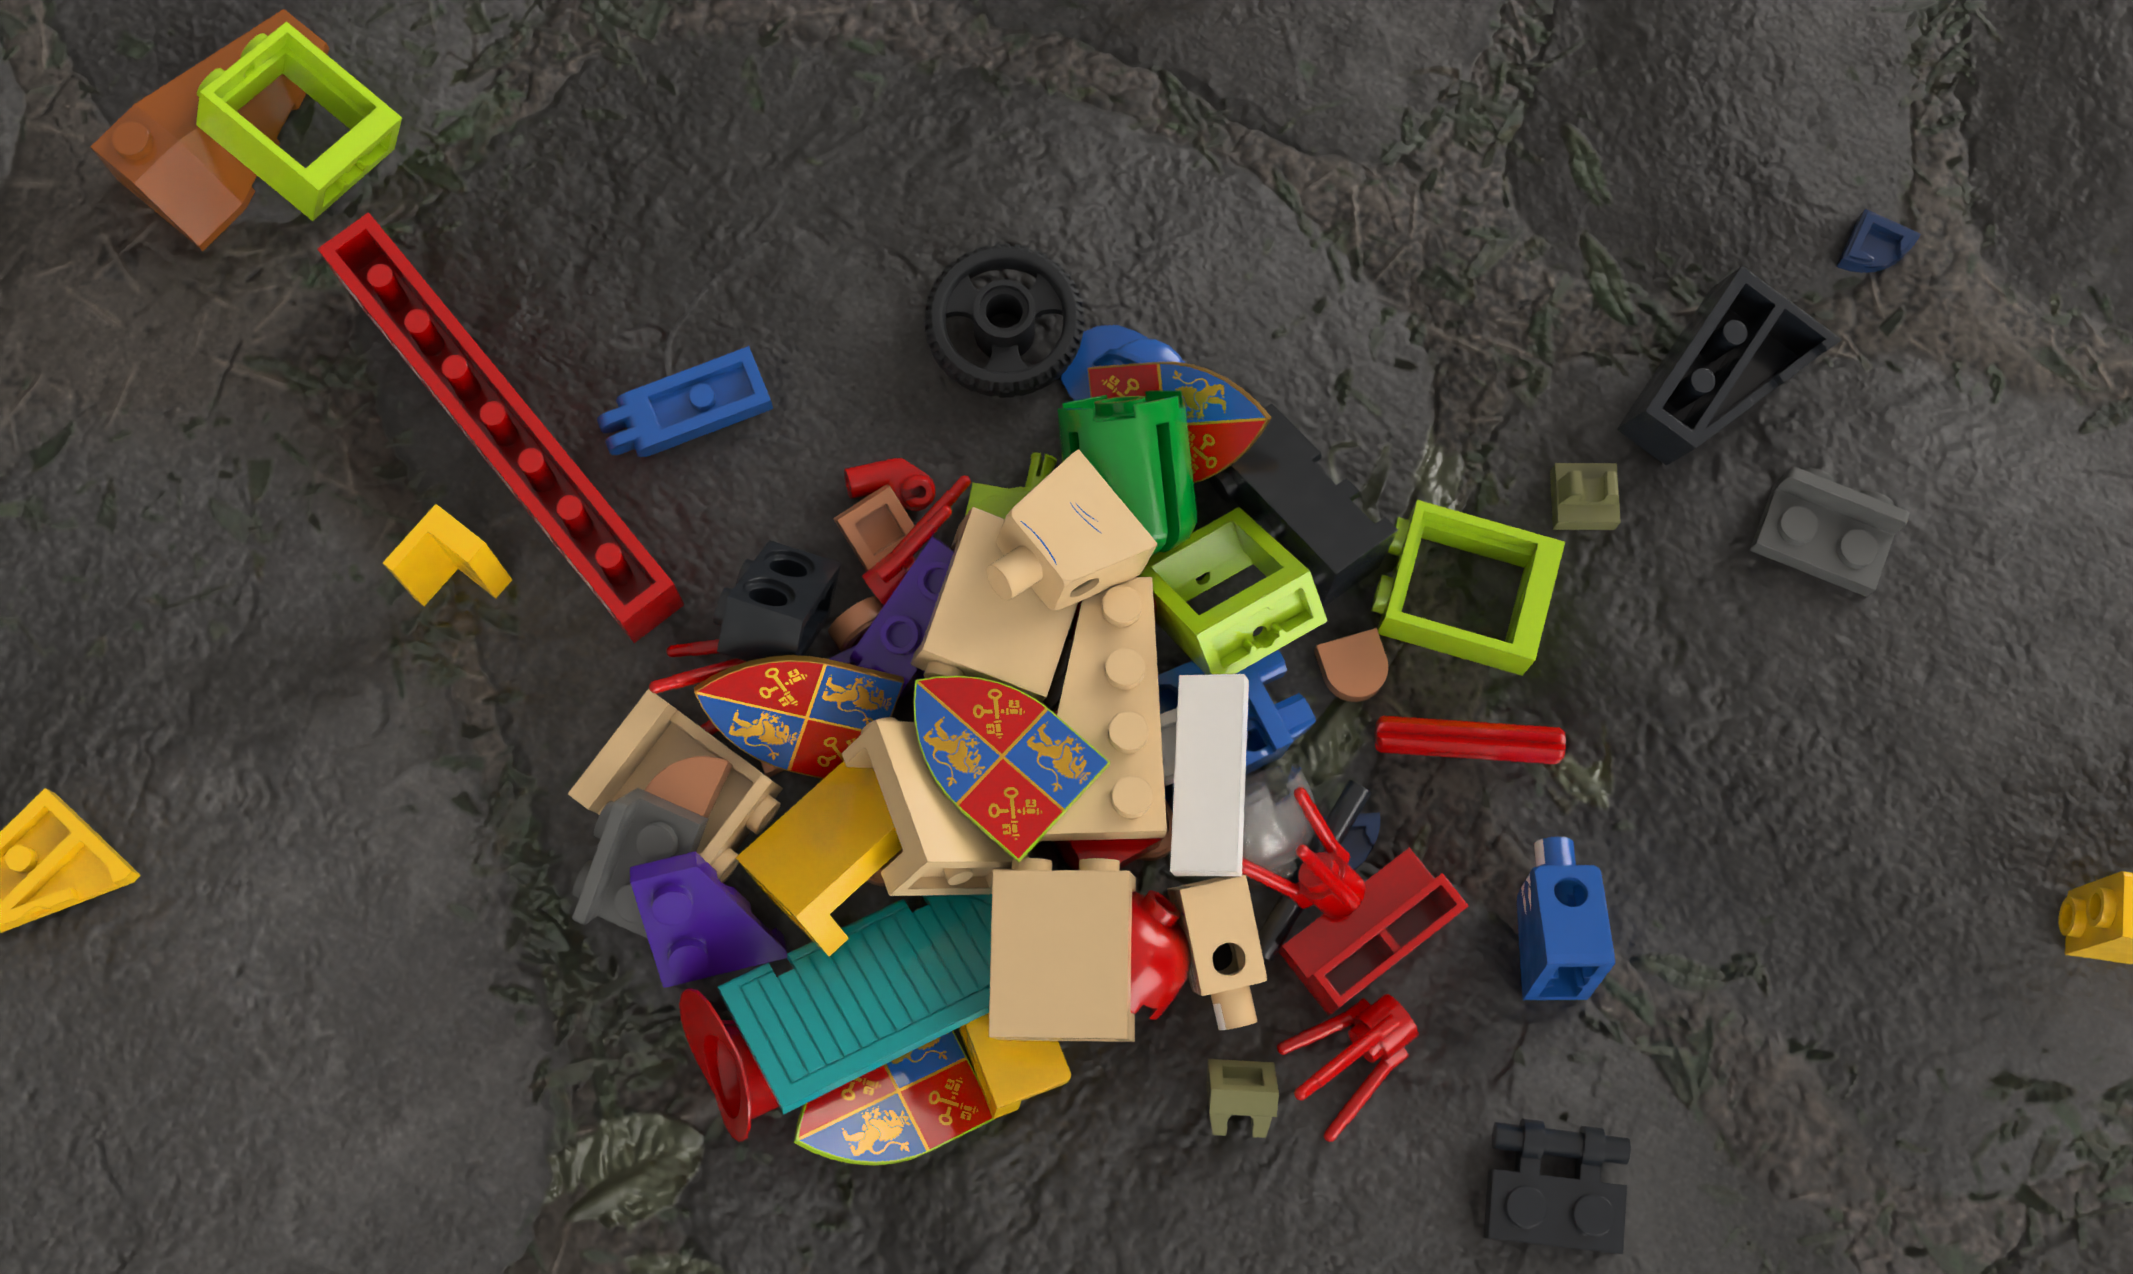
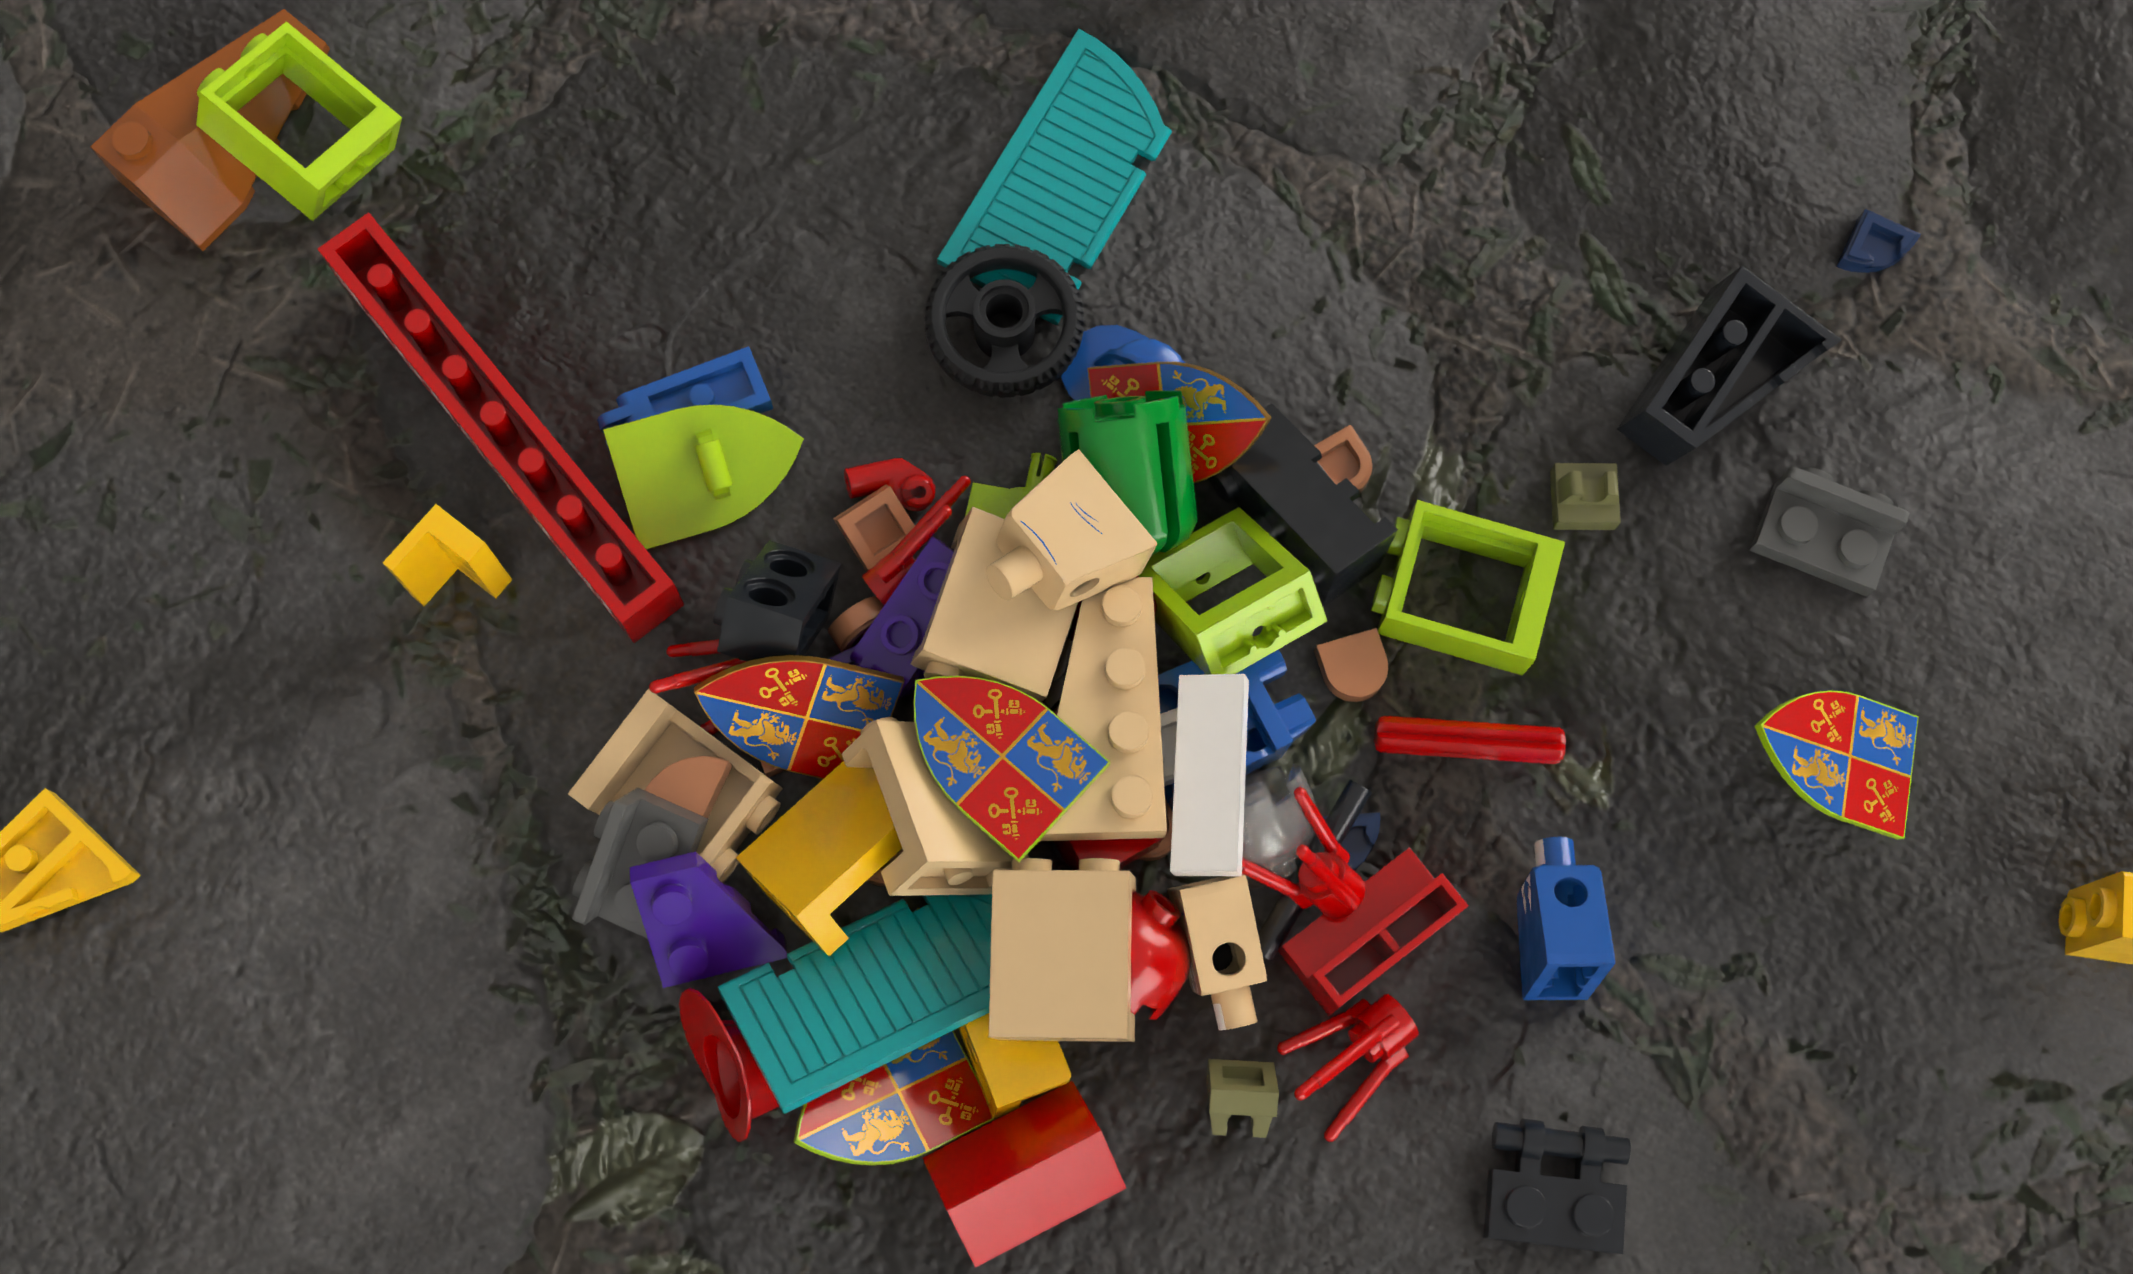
none -> lime shield [603,405,804,549]
none -> piece [922,1081,1126,1268]
none -> teal piece [937,29,1172,325]
none -> nougat tile [1314,425,1372,493]
none -> shield [1755,690,1919,840]

